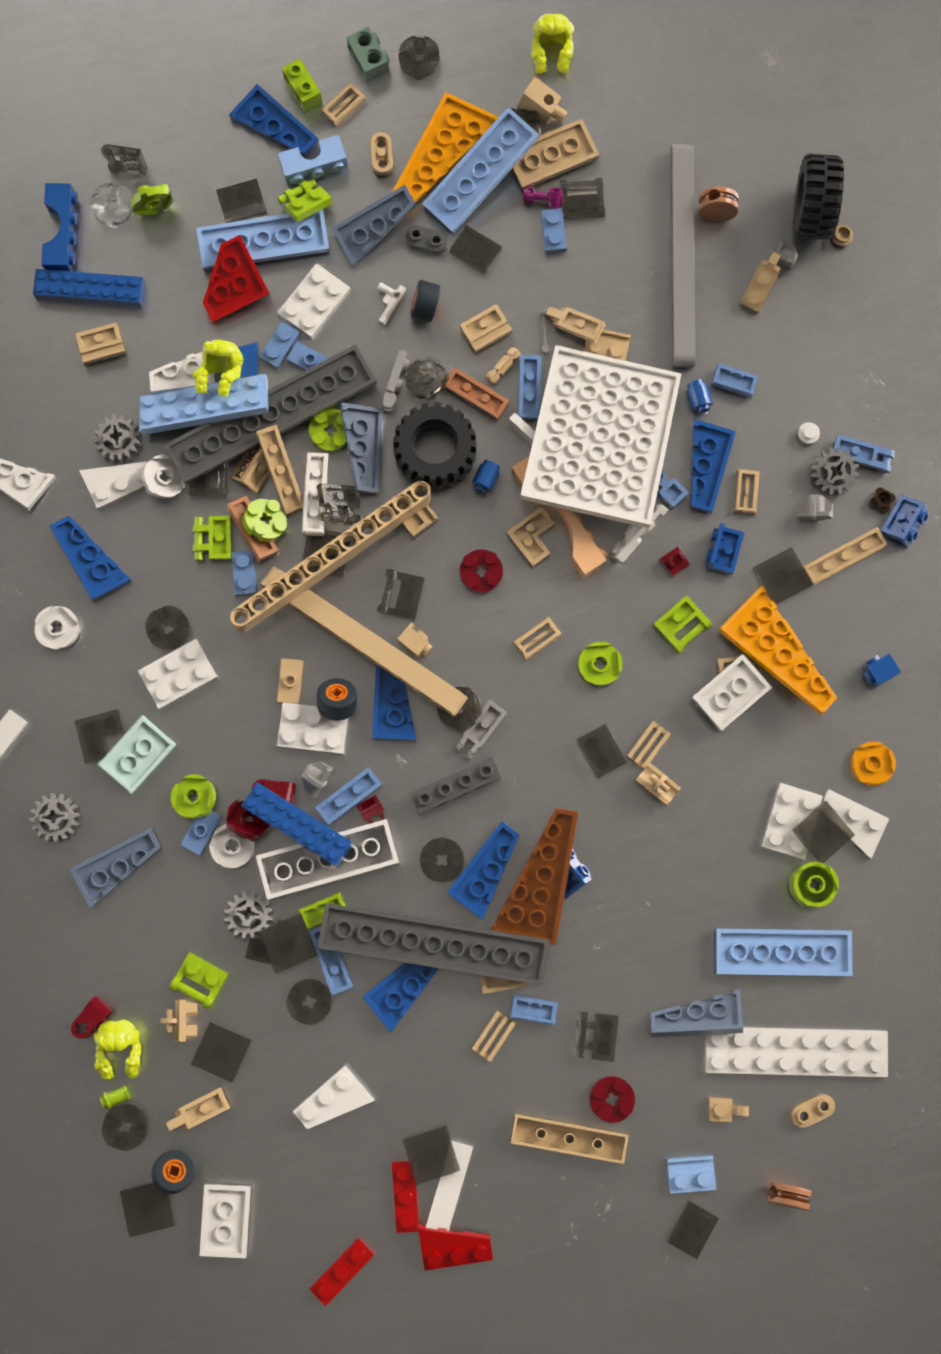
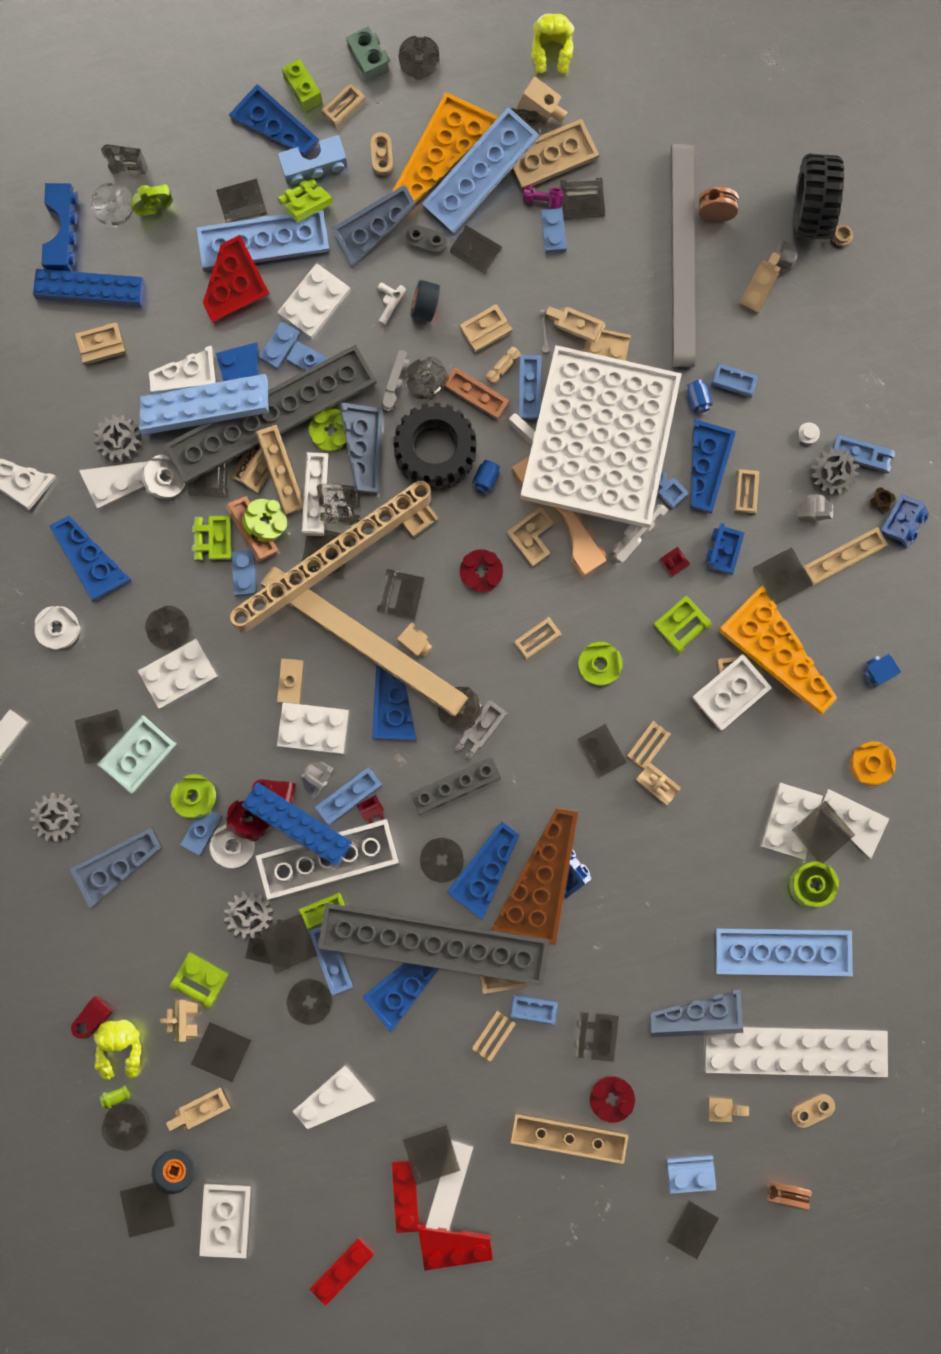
neon yellow hair [192,340,243,397] -> none
black wheel [317,678,357,721] -> none

